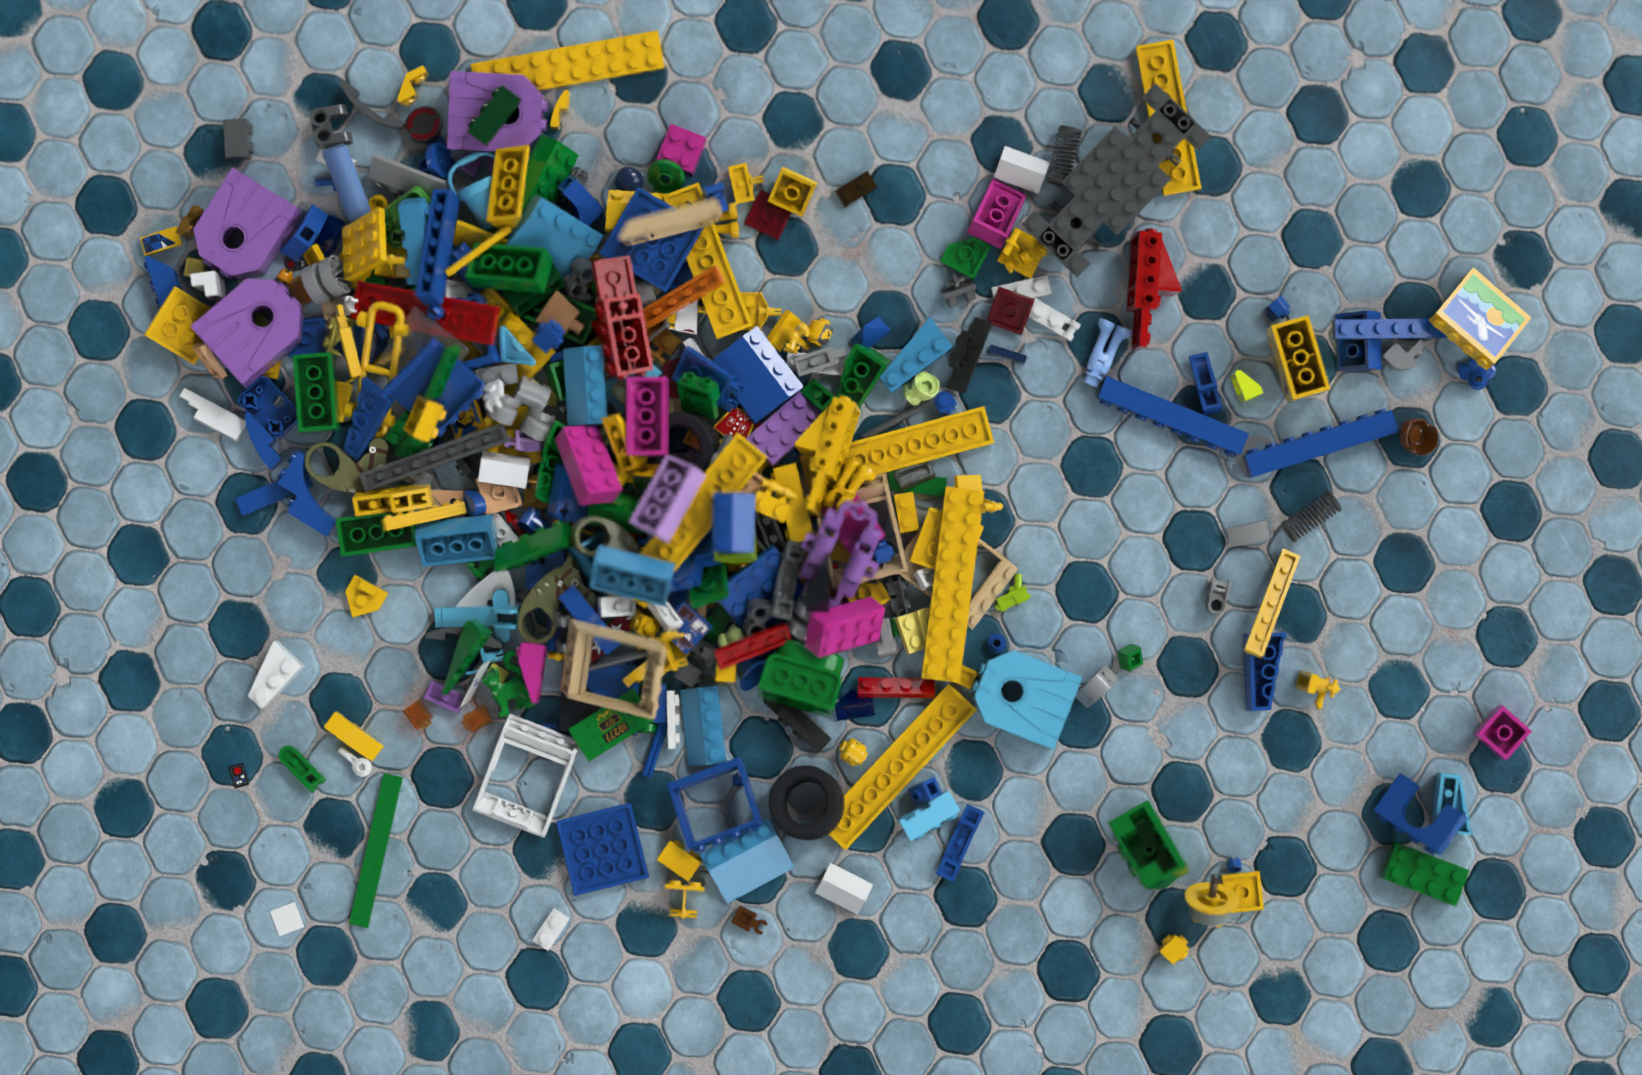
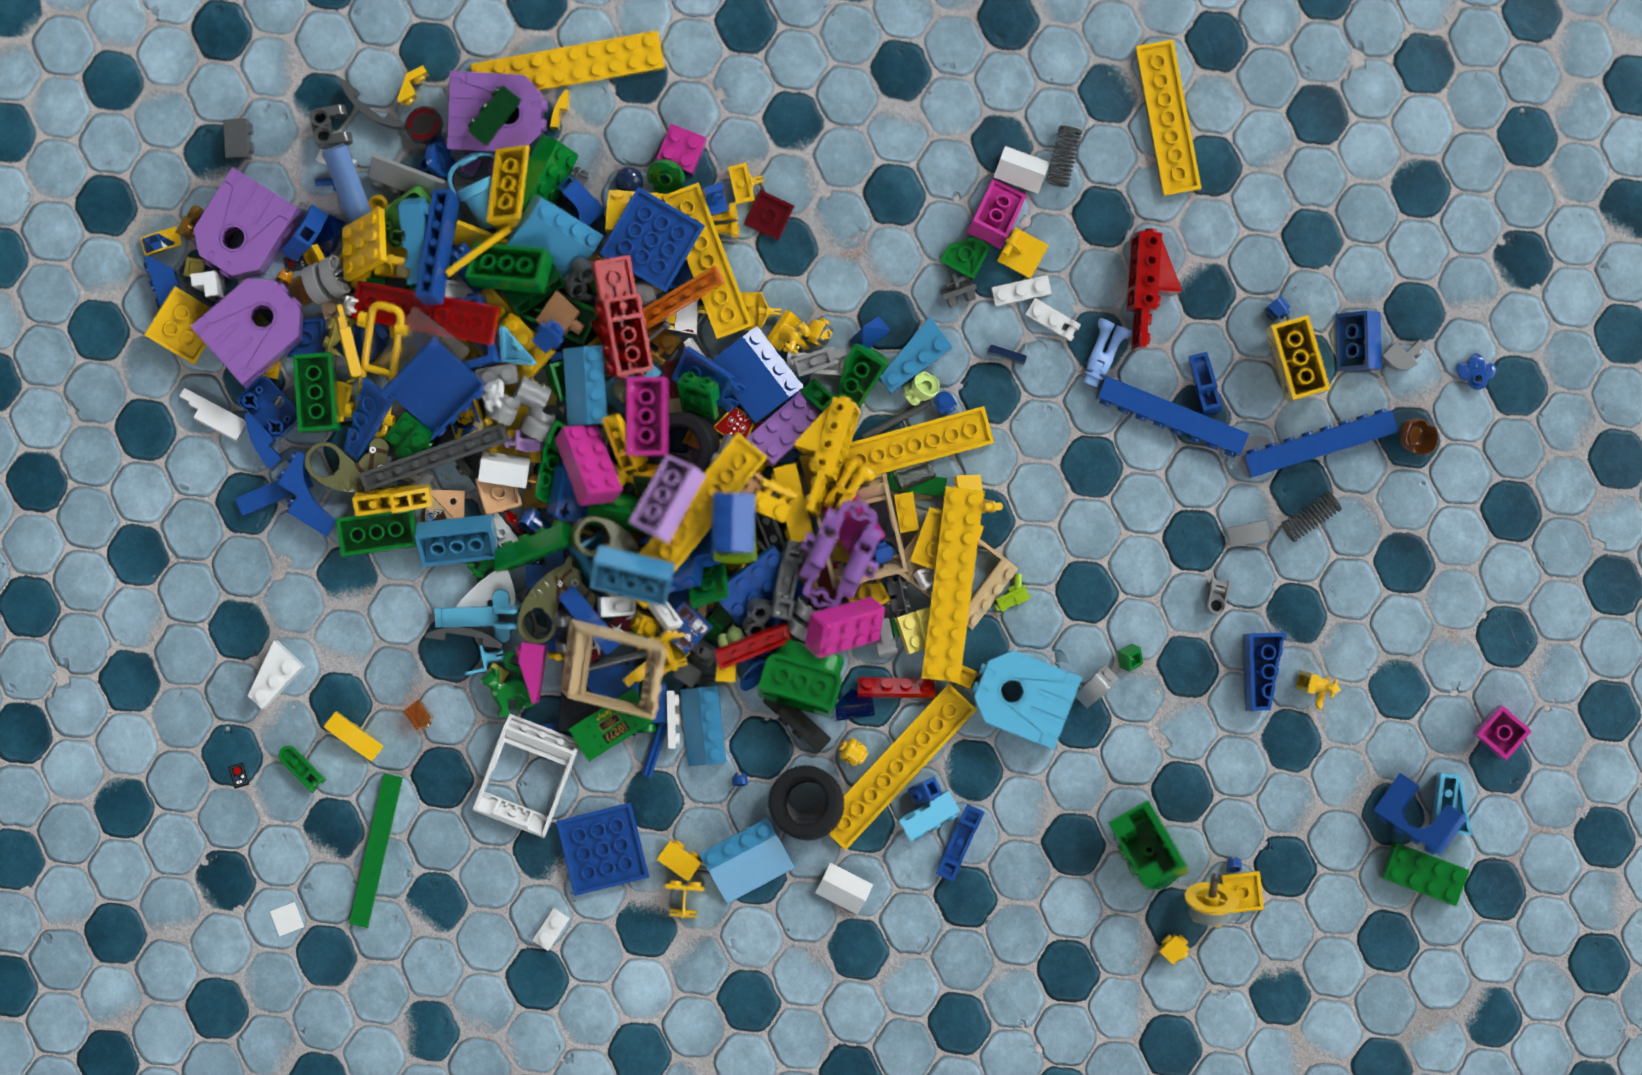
light nougat tile [192,342,228,379] -> none
white plate [338,746,372,777] -> none
yellow plate [345,575,389,617] -> none
yellow piece [381,500,467,531] -> none
yellow brick [403,394,446,442] -> none
green tile [424,345,461,400] -> none
medium lavender plate [424,680,466,714] -> none
blue hinge [427,305,444,320] -> none
green wedge [442,619,494,695] -> none
white sticker [460,660,491,708] -> none
clear orange brick [462,705,494,733] -> none
blue piece [463,489,486,516] -> none
tan window [619,199,723,246] -> none
blue window [667,757,764,852] -> none
reddish brown plate [731,905,768,935] -> none
yellow brick [768,167,818,217] -> none
black slope [802,553,830,612] -> none
dark brown plate [835,171,877,208] -> none
pearl dark grey bracket [948,317,992,394] -> none
dark red tile [986,286,1035,335] -> none
blue plate [987,634,1006,653] -> none
yellow piece [1004,243,1048,274] -> none
dark grey piece [1021,83,1212,278] -> none
neon yellow tile [1230,370,1263,403] -> none
yellow plate [1243,549,1301,658] -> none
plate [1332,318,1448,340] -> none
panel [1429,268,1531,371] -> none

